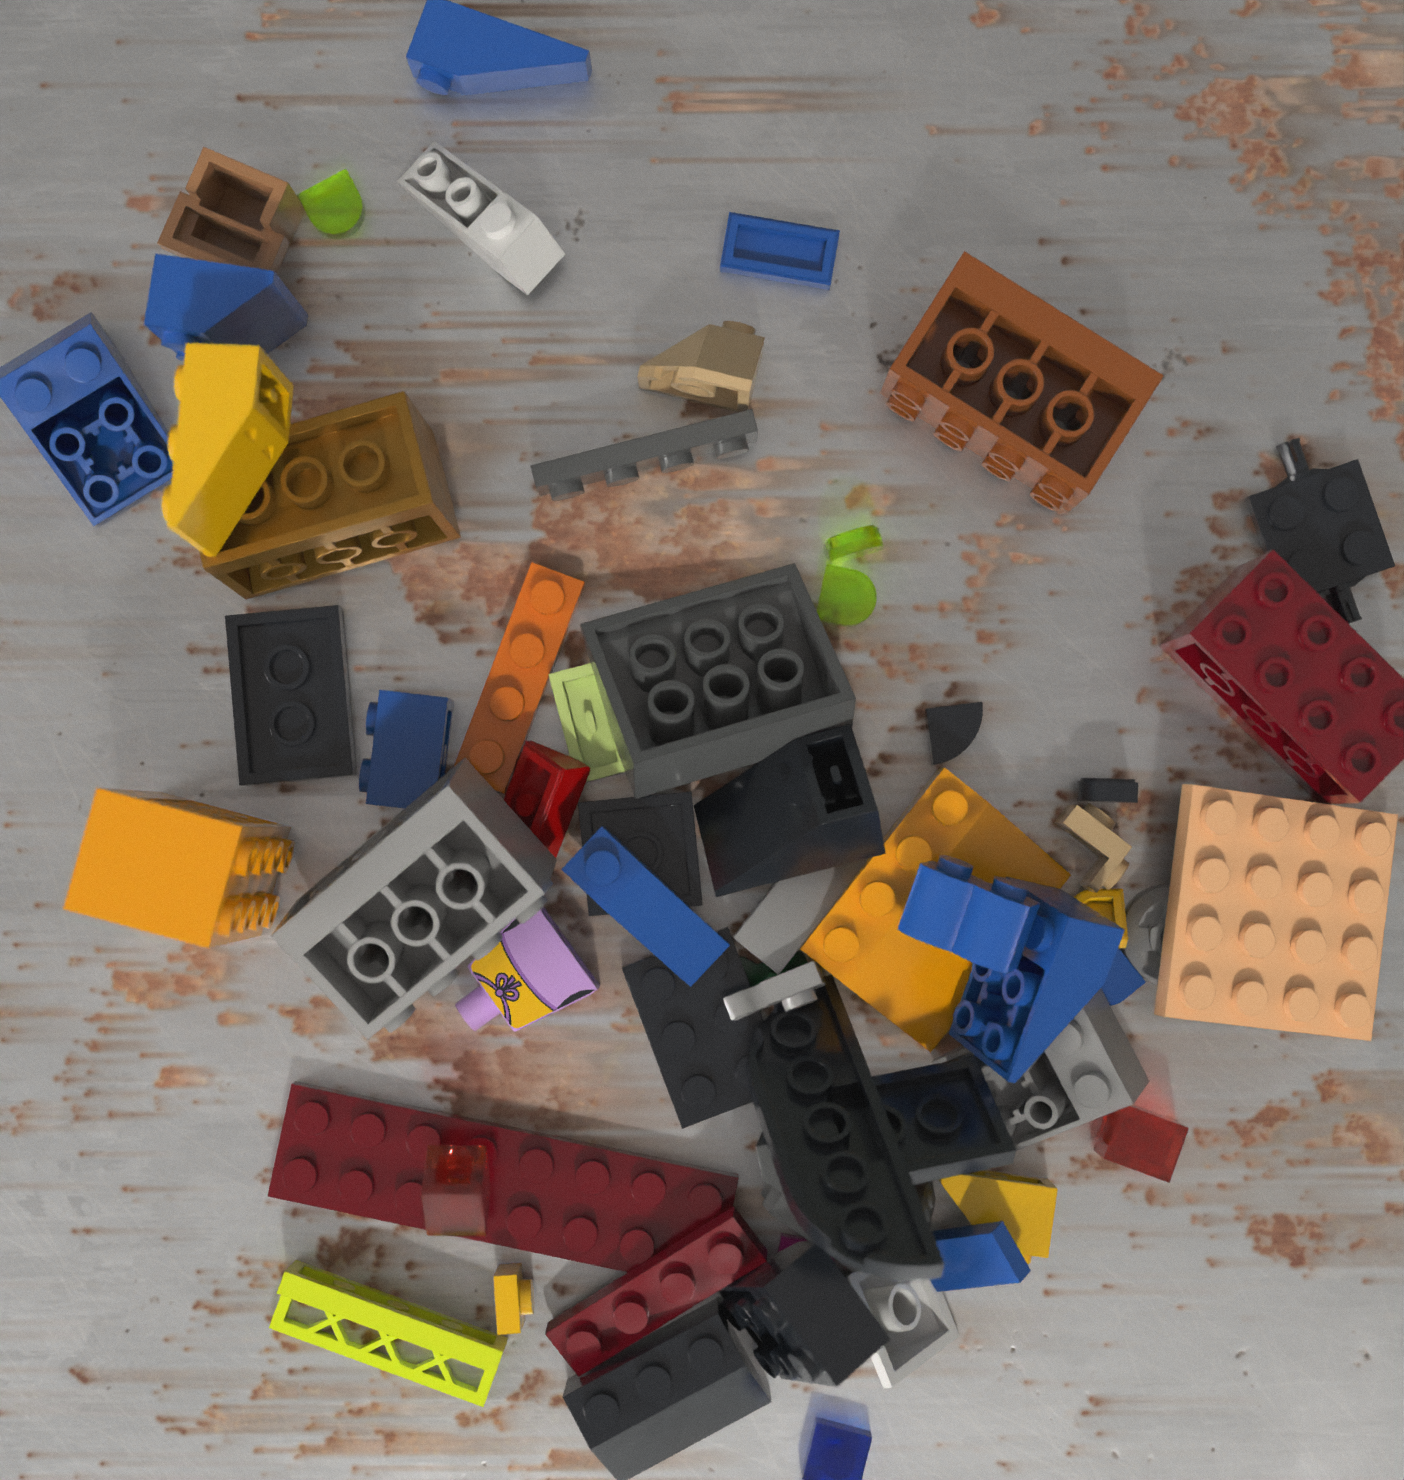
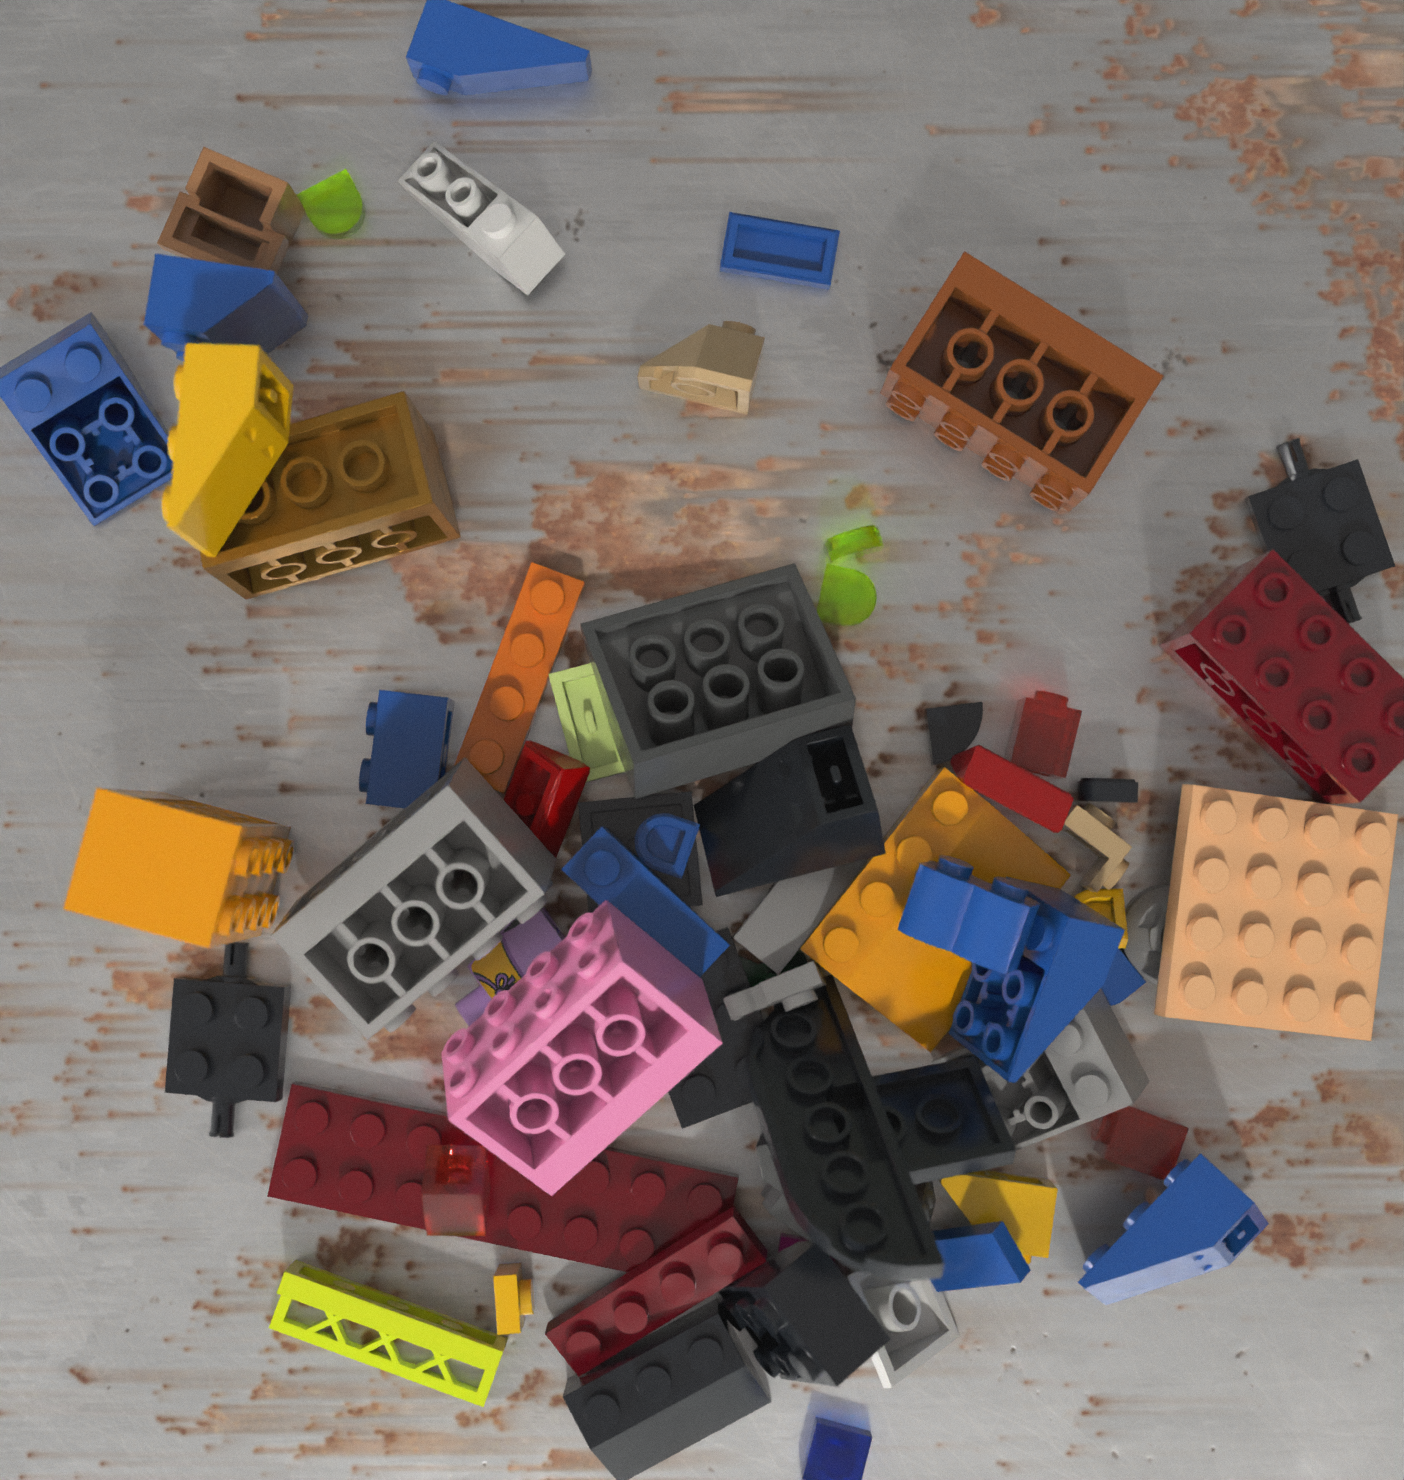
black plate [225,605,357,786] -> none
dark grey plate [530,409,758,501] -> none
none -> black plate [165,941,291,1138]
none -> bright pink brick [441,900,722,1196]
none -> blue tile [635,813,700,879]
none -> red slope [950,745,1074,833]
none -> clear red brick [1004,690,1082,779]
none -> blue slope [1078,1153,1269,1305]

